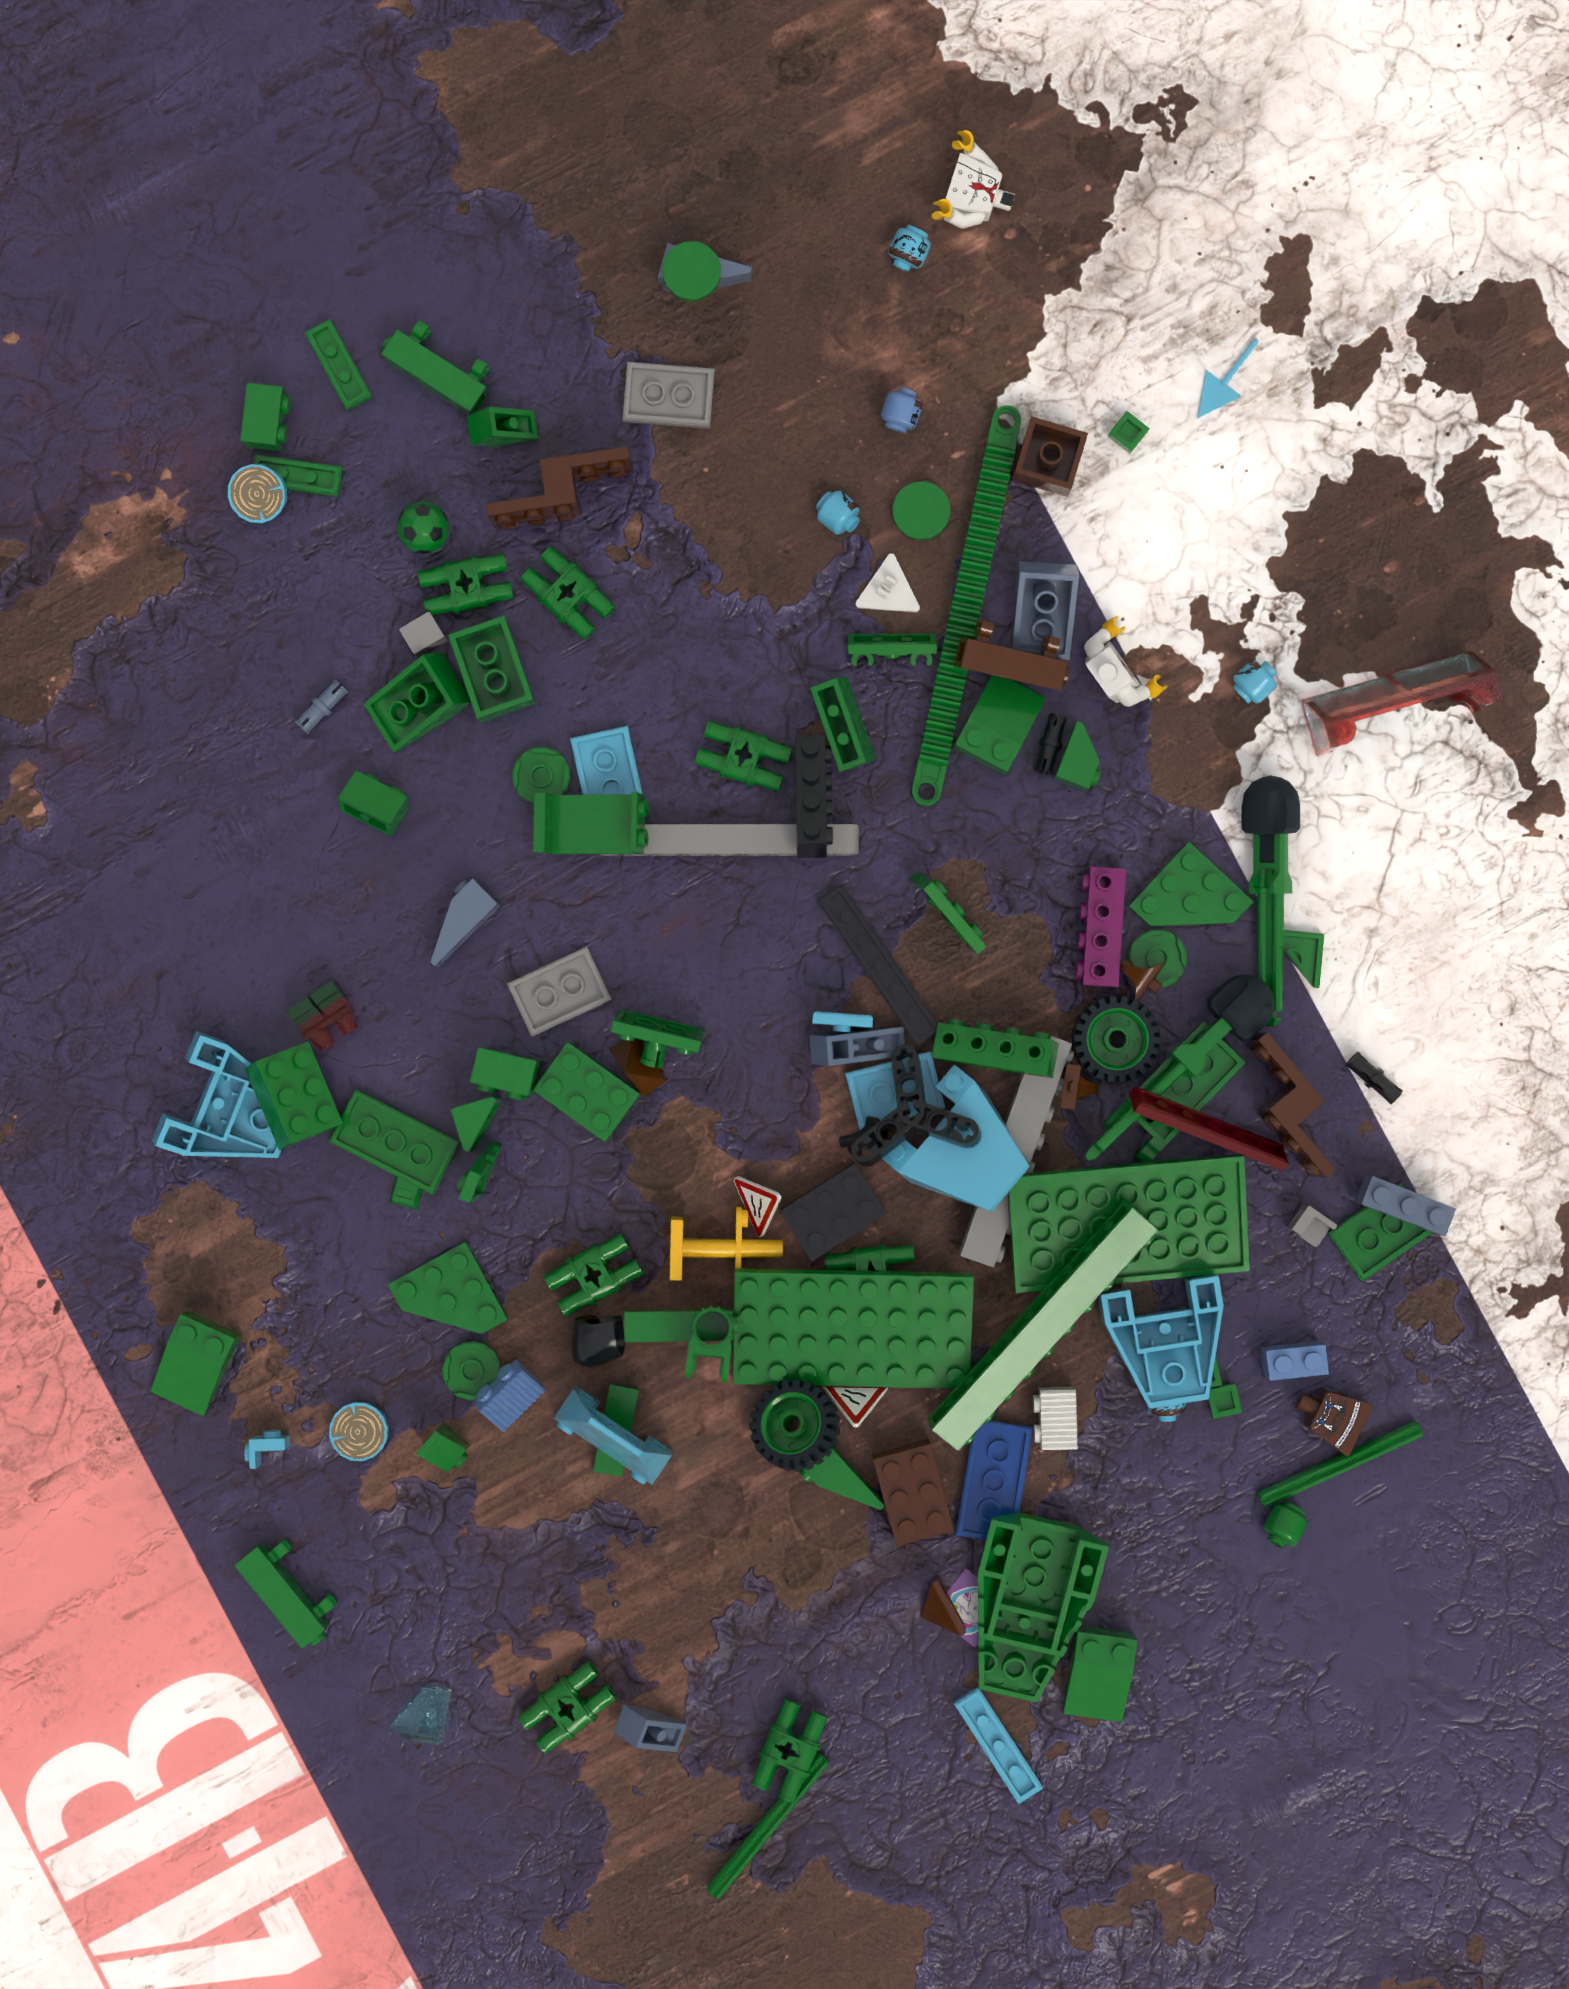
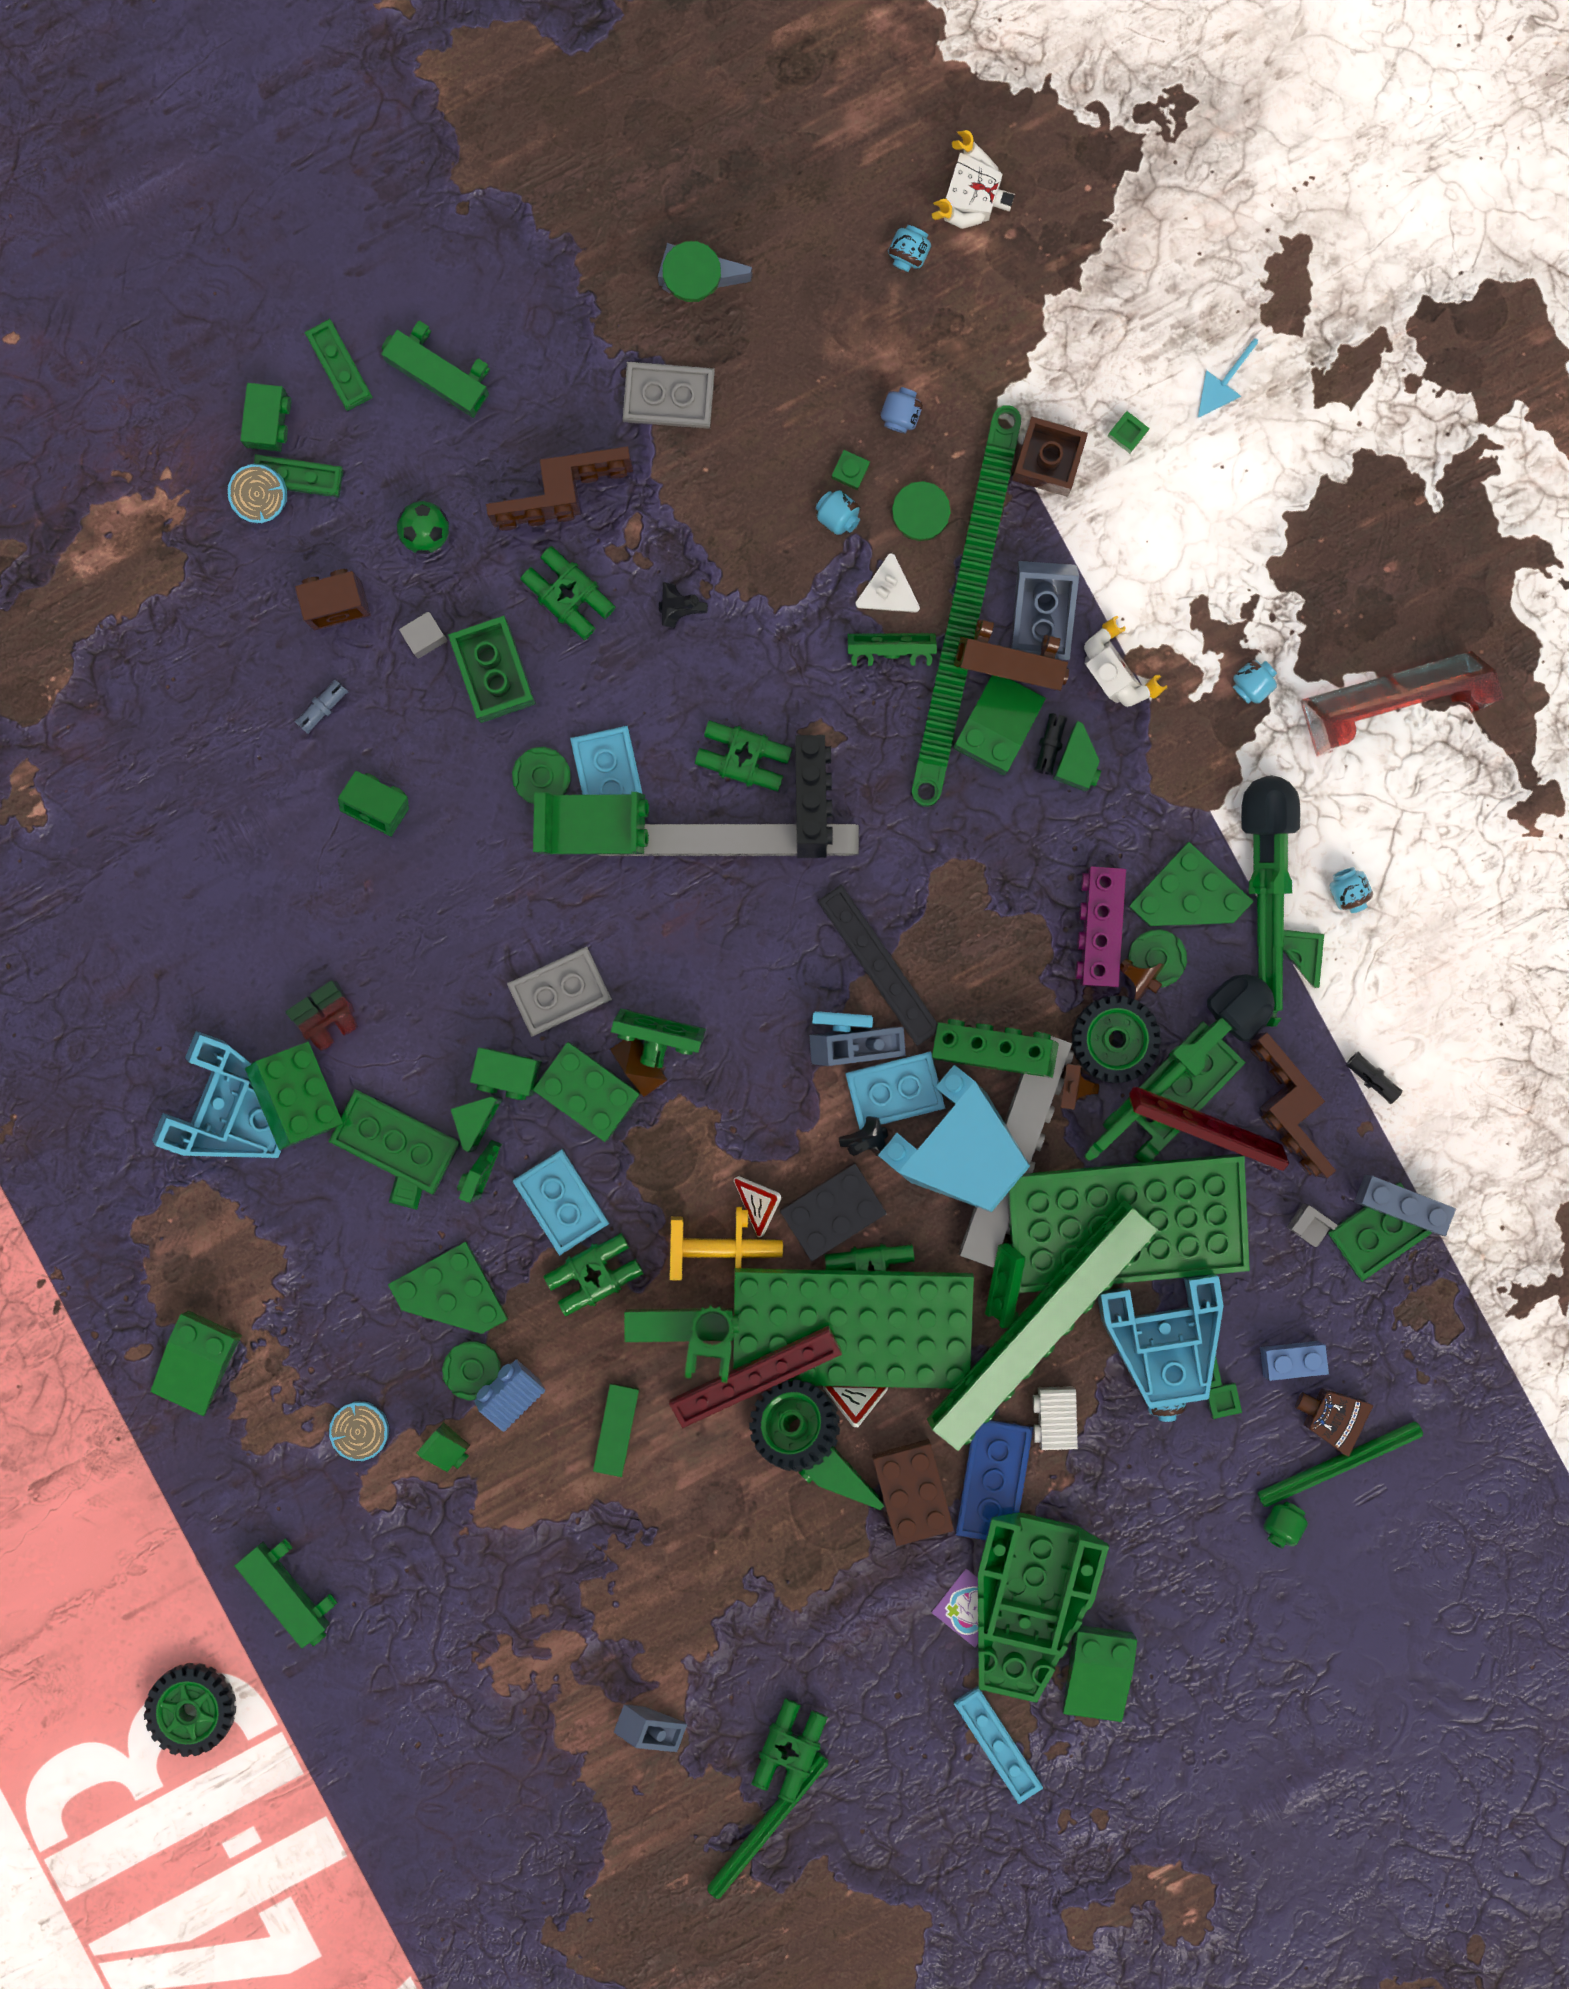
medium azure bracket [244,1429,290,1469] -> none
green slope [364,652,471,753] -> none
clear light blue slope [388,1686,452,1745] -> none
green pin [418,553,514,616] -> none
sand blue slope [431,878,501,967] -> none
green slope [467,406,539,447] -> none
green pin [518,1661,617,1754] -> none
medium azure wedge [554,1385,673,1485] -> none
black piece [571,1315,625,1367] -> none
green brick [810,677,876,772] -> none
black piece [851,1045,982,1167] -> none
green wing [909,872,986,954] -> none
reddish brown slope [921,1574,966,1636] -> none
none -> wheel [144,1663,237,1757]
none -> reddish brown brick [295,569,371,631]
none -> medium azure tile [513,1149,610,1256]
none -> black piece [659,582,708,628]
none -> dark red tile [669,1326,842,1428]
none -> green plate [831,450,870,491]
none -> green hinge [985,1243,1026,1329]
none -> medium azure head [1329,867,1373,913]

